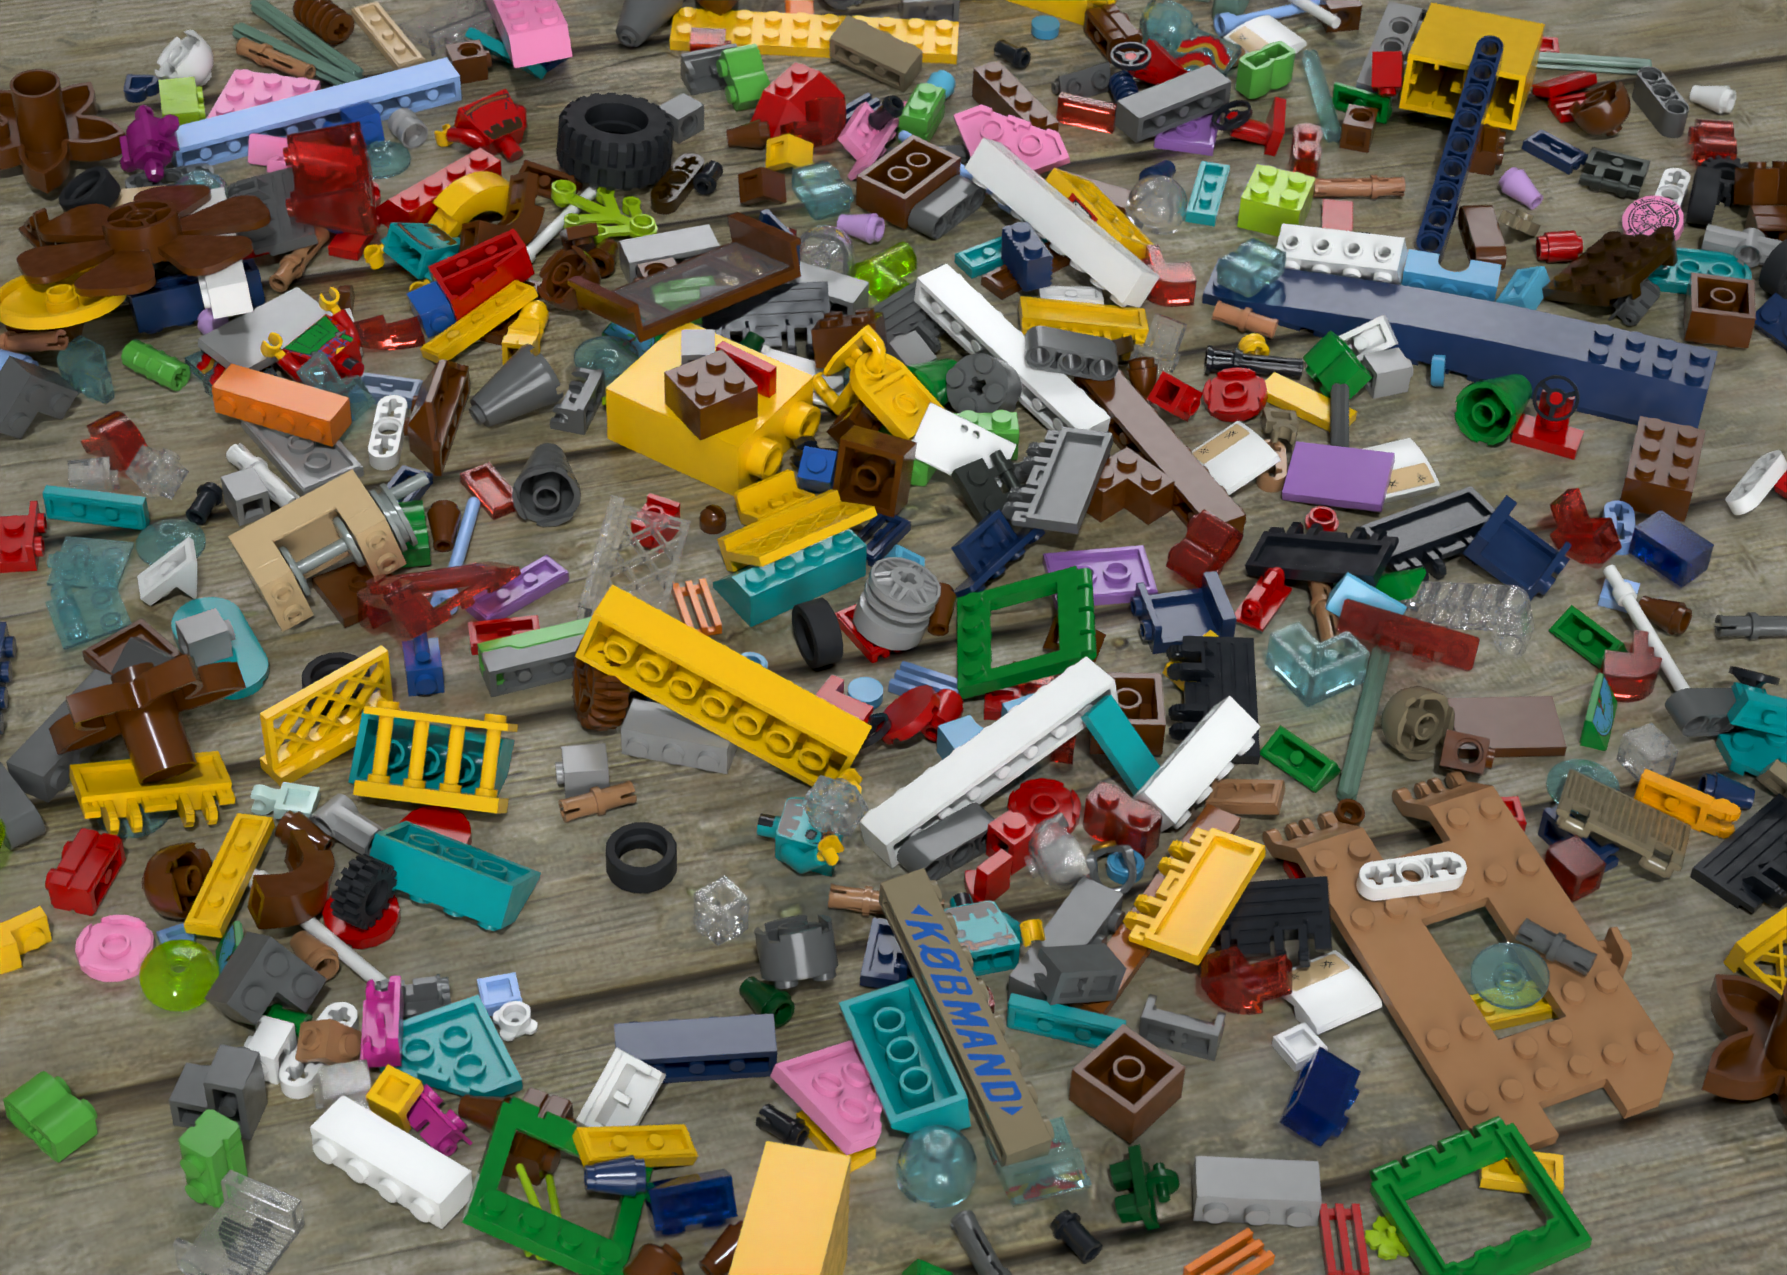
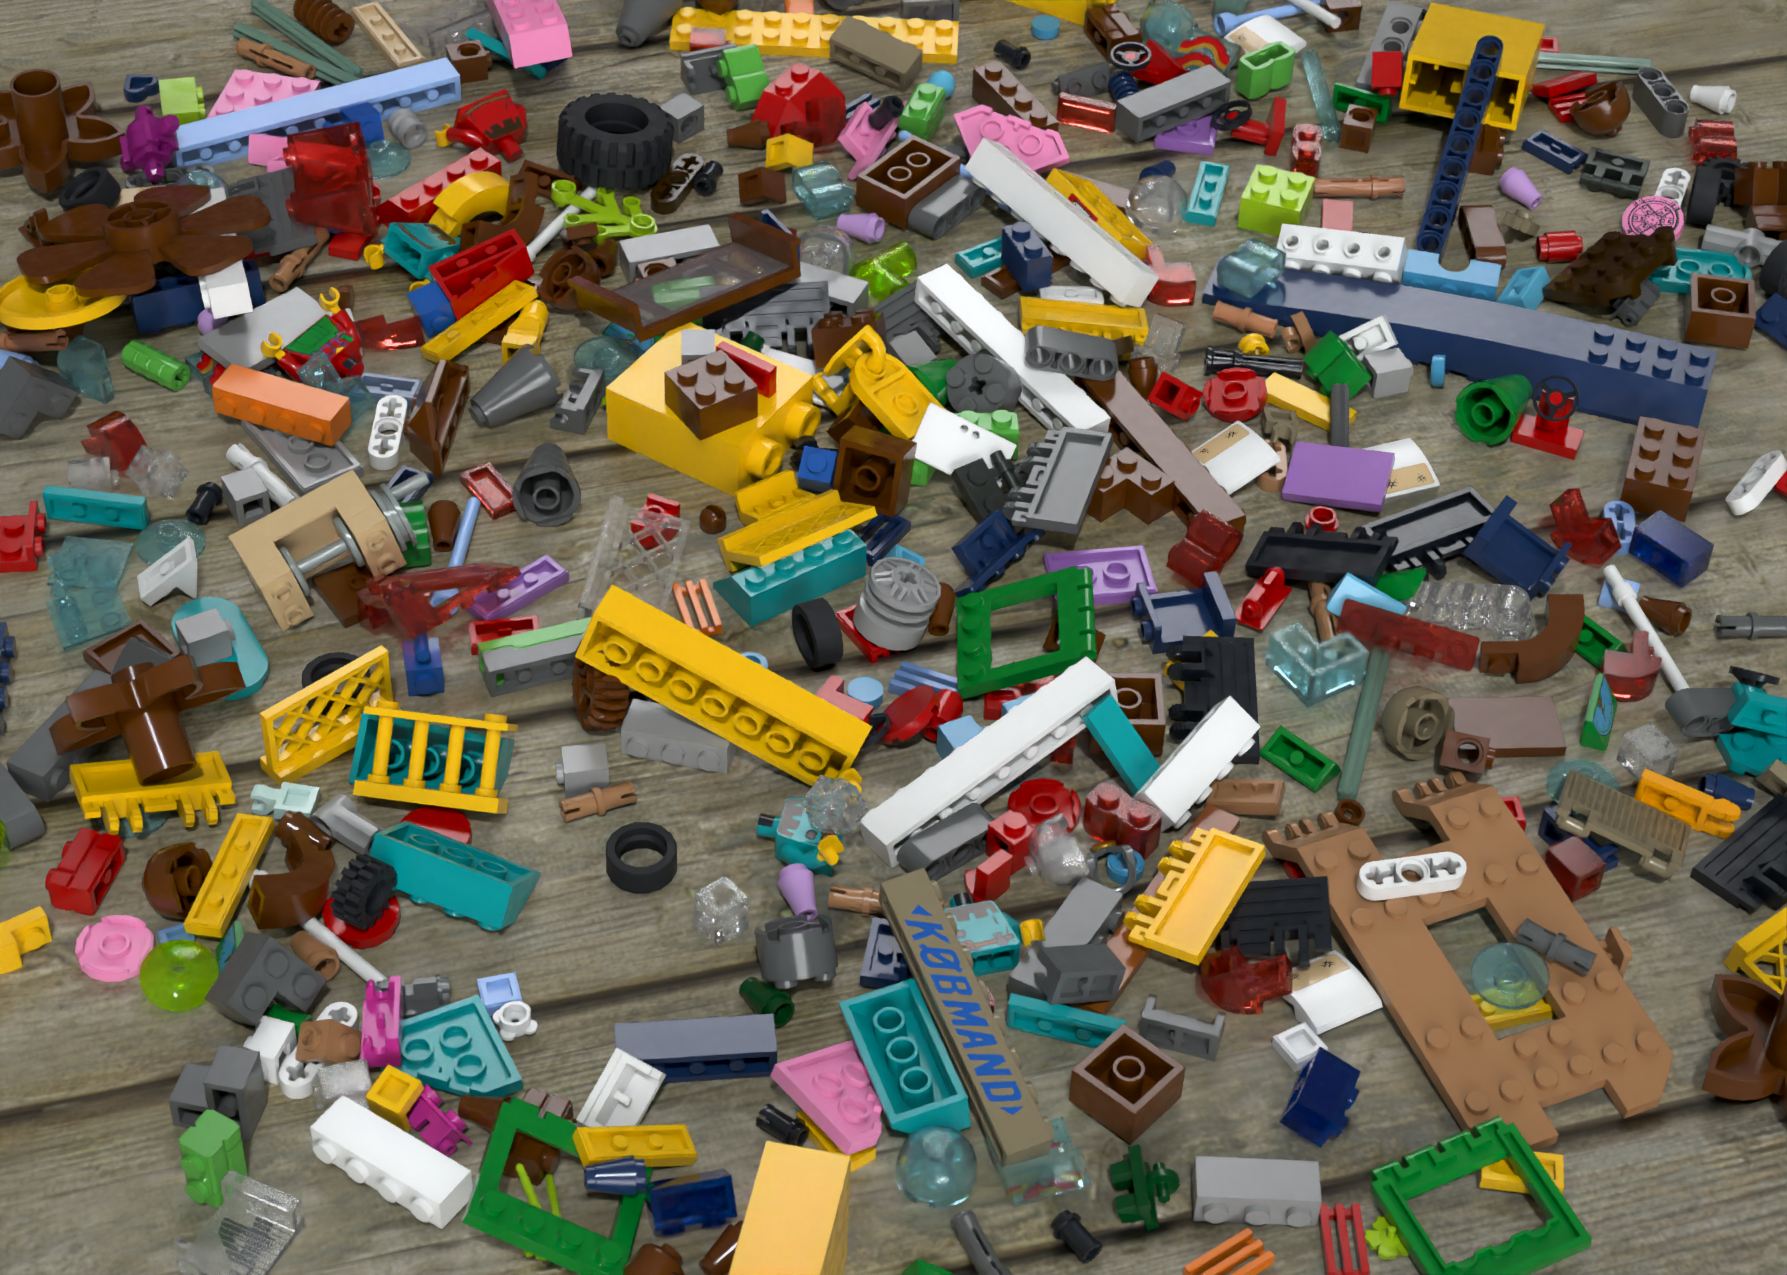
bright green brick [3,1071,98,1163] -> none
white cylinder [155,30,213,87] -> none
none -> lavender cone [777,863,818,922]
none -> medium nougat tile [1280,311,1317,354]
none -> reddish brown arch [1478,594,1585,684]

